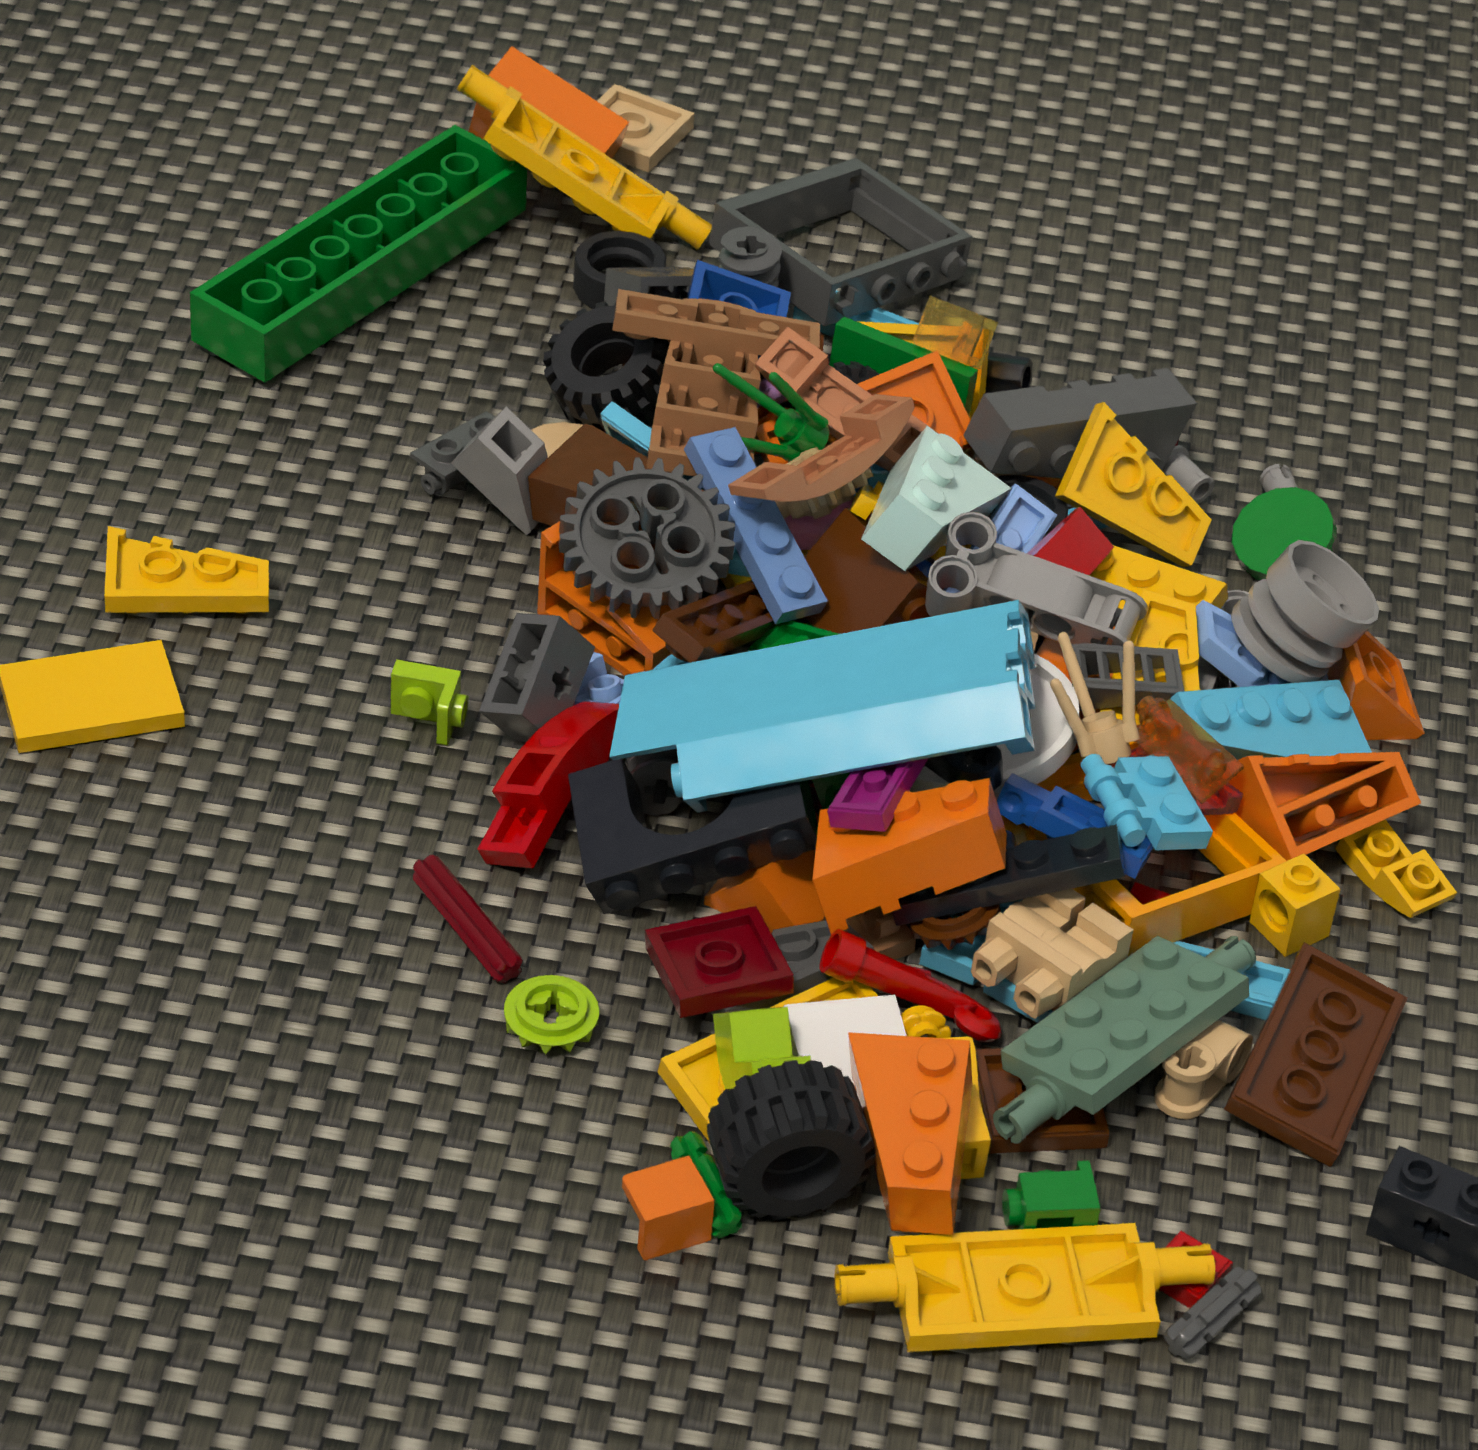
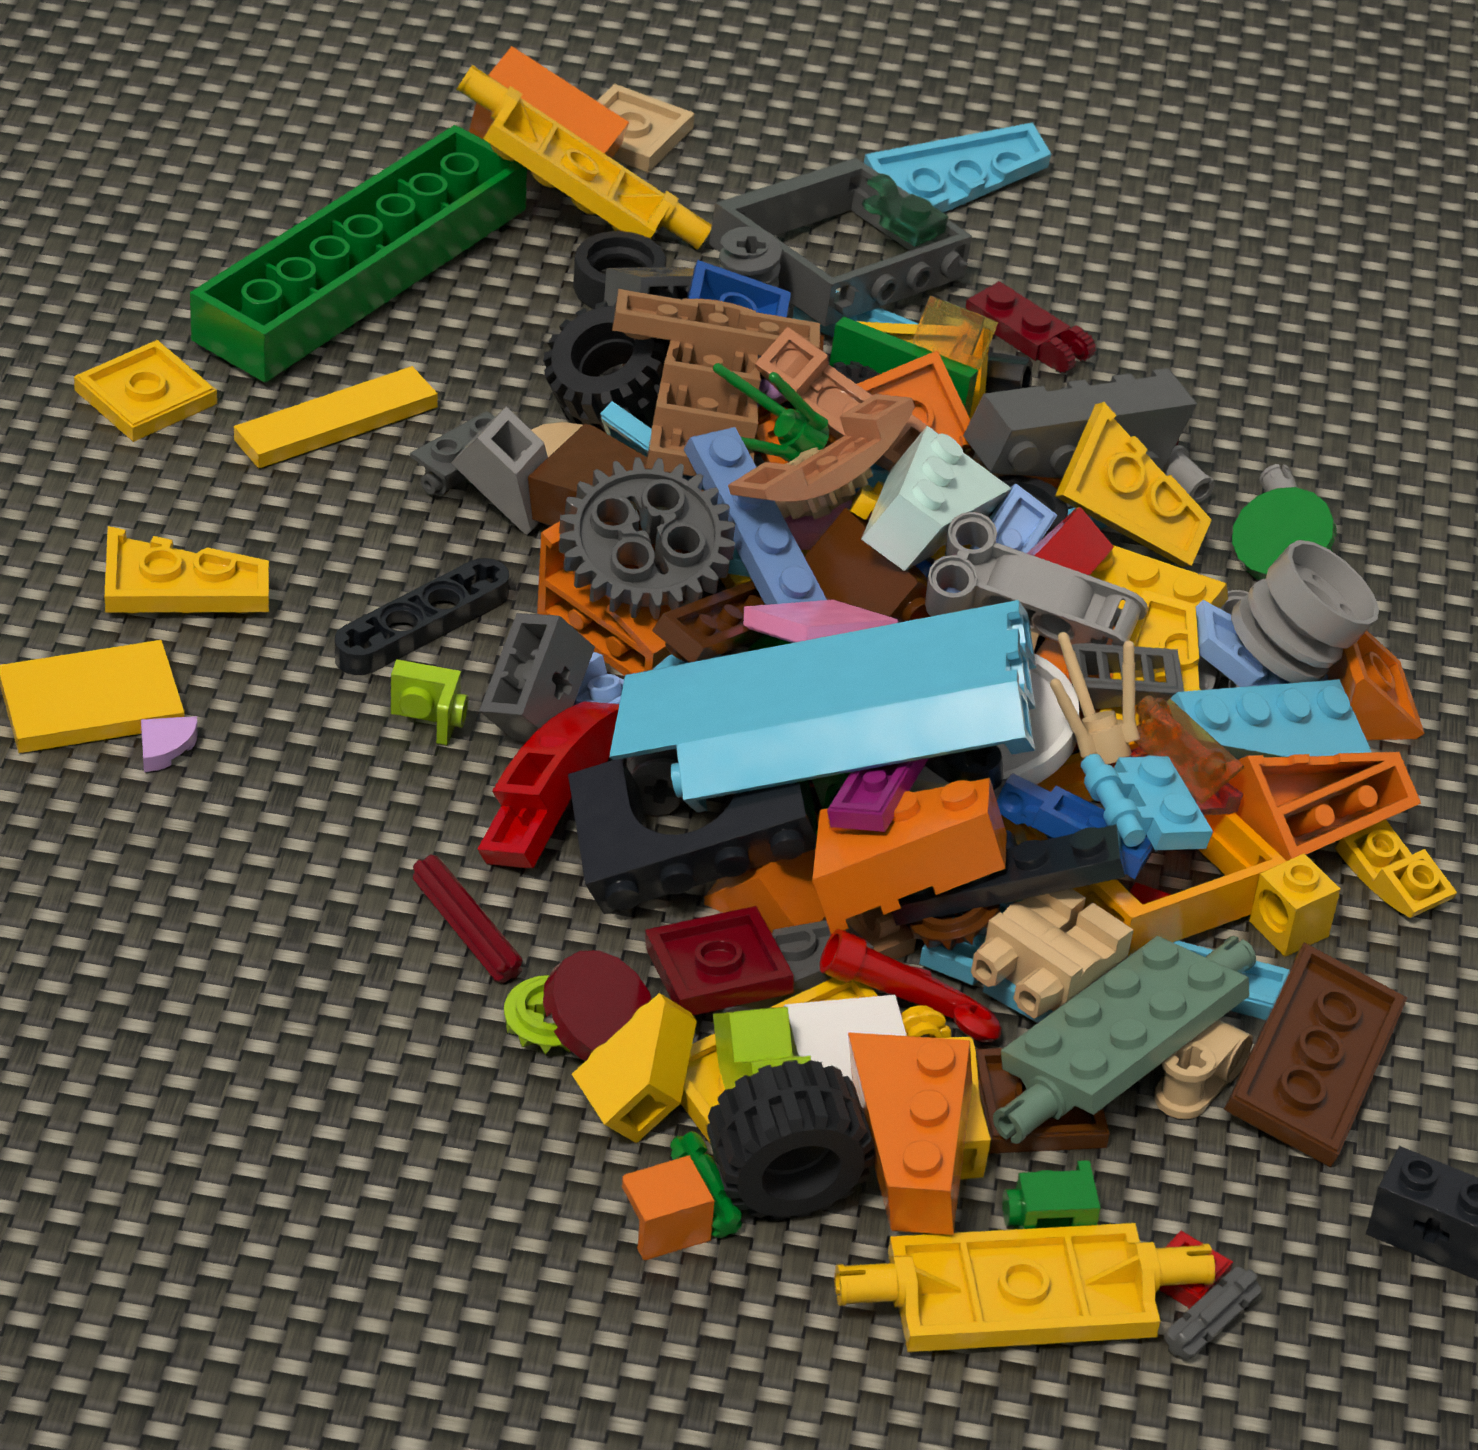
none -> yellow tile [74,340,217,442]
none -> lavender tile [141,716,198,772]
none -> yellow tile [234,366,438,469]
none -> black beam [334,558,509,675]
none -> dark red tile [543,950,652,1061]
none -> yellow slope [572,993,697,1143]
none -> bright pink tile [743,600,898,643]
none -> clear green plate [862,174,949,247]
none -> medium azure wing [864,122,1051,214]
none -> dark red hinge [965,281,1097,373]

